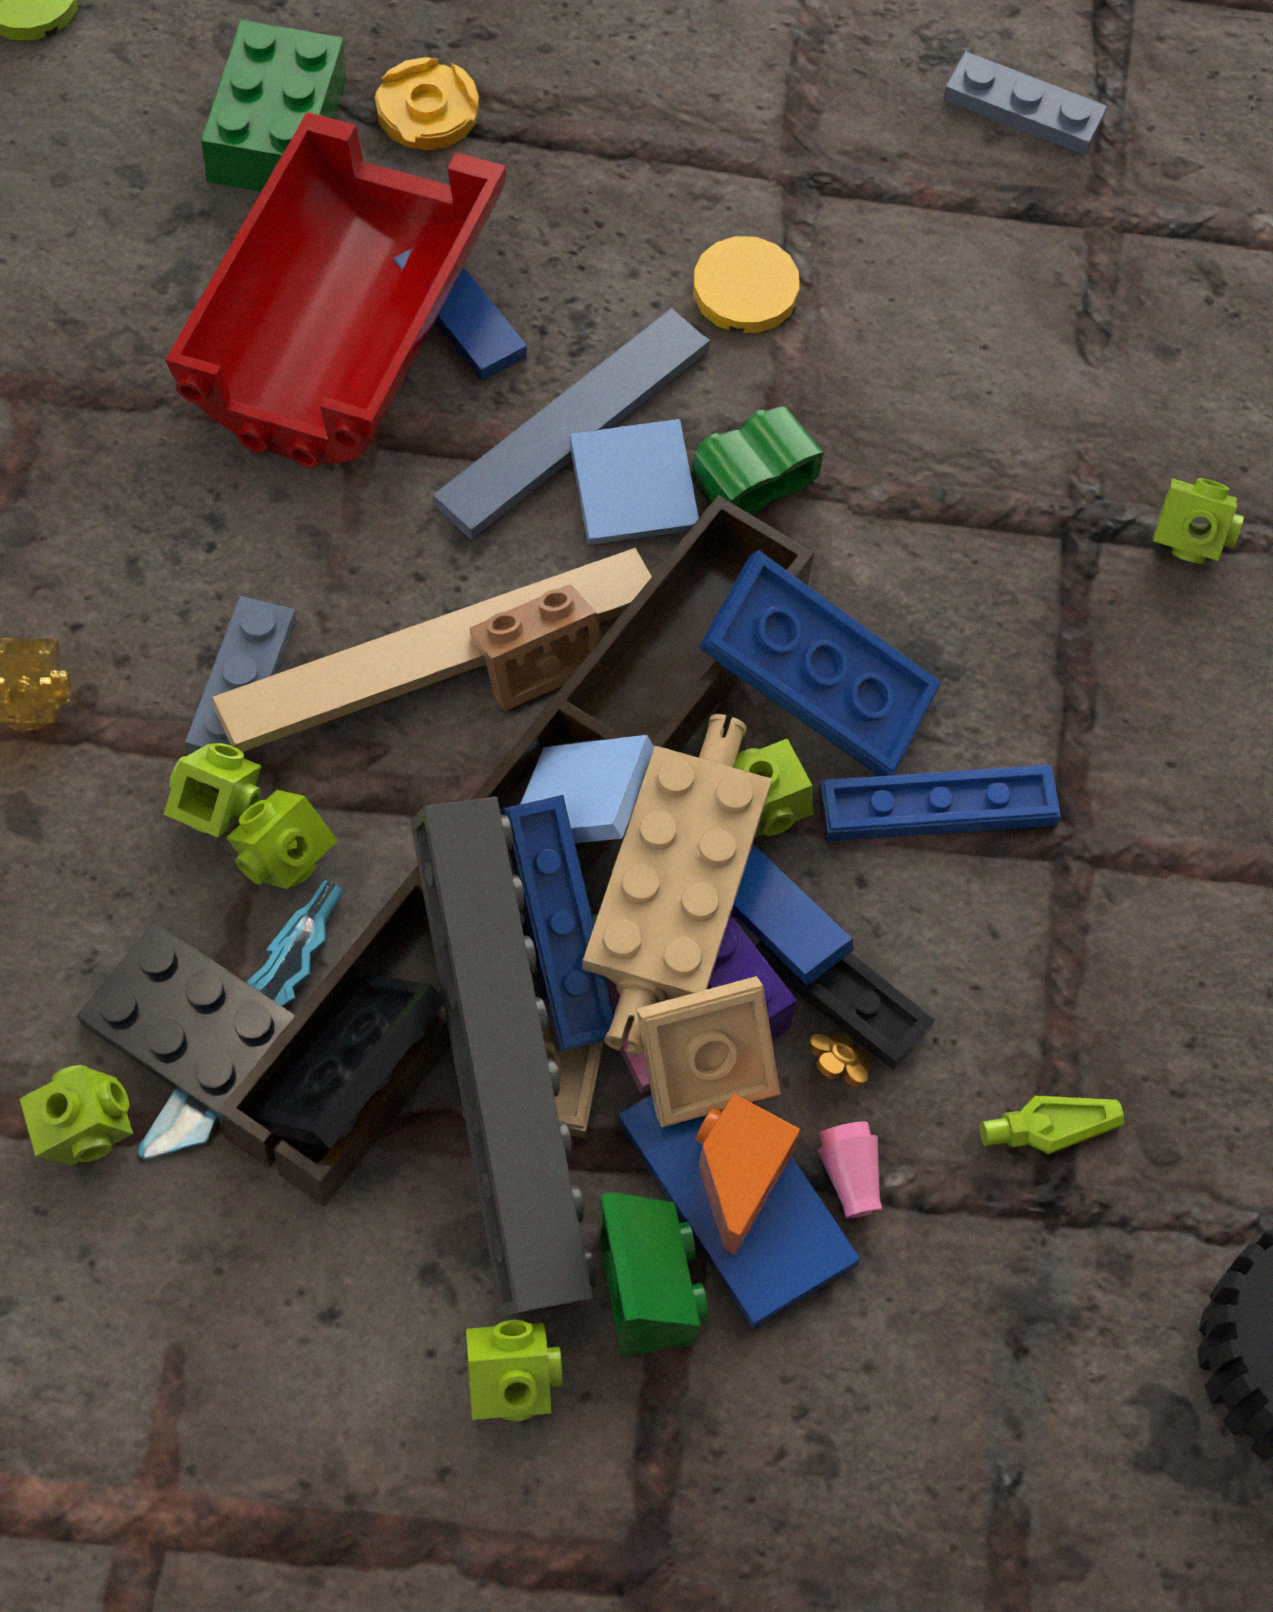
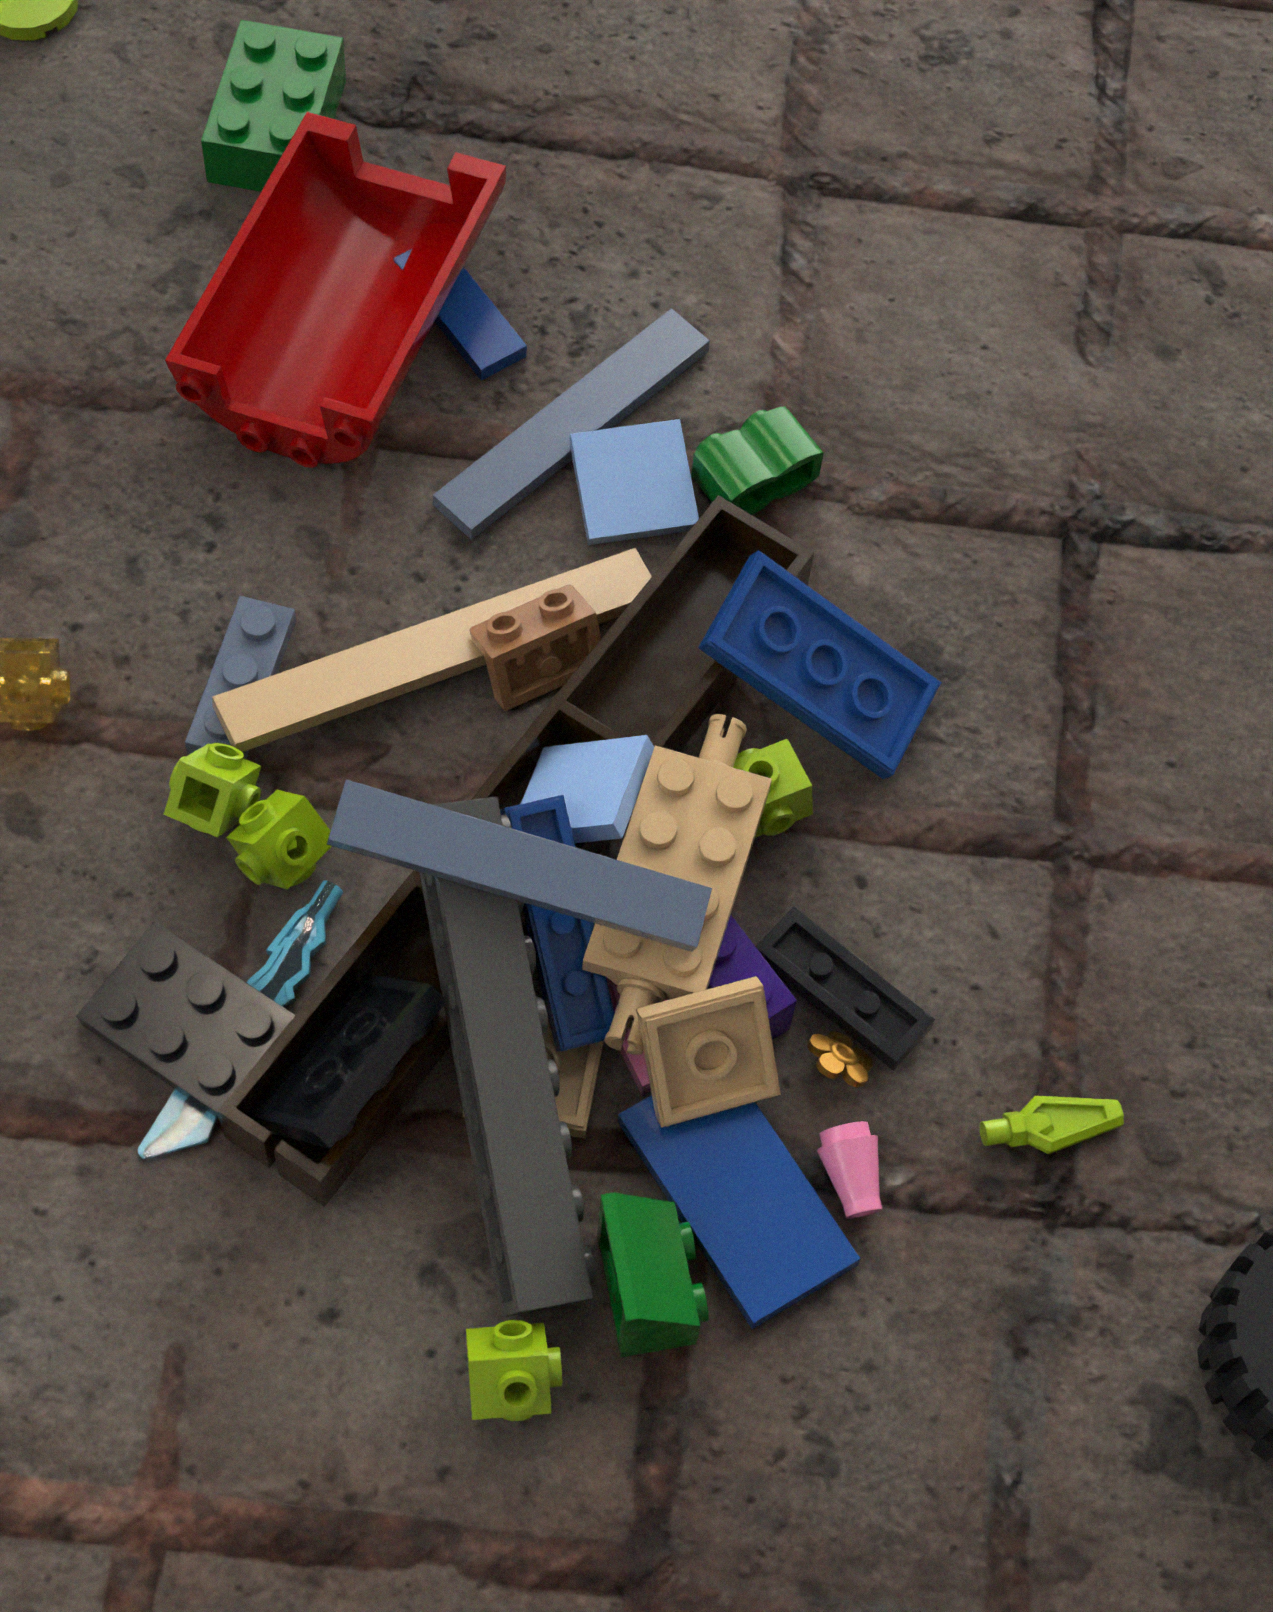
lime brick [20,1065,133,1166] -> none
yellow tile [374,57,479,151] -> none
yellow tile [693,236,800,333] -> none
orange slope [696,1093,801,1255] -> none
blue tile [732,844,854,985] -> none
blue tile [818,765,1061,842] -> none
sand blue plate [943,51,1107,155] -> none
lime brick [1153,478,1244,564] -> none
none -> sand blue tile [327,779,712,952]

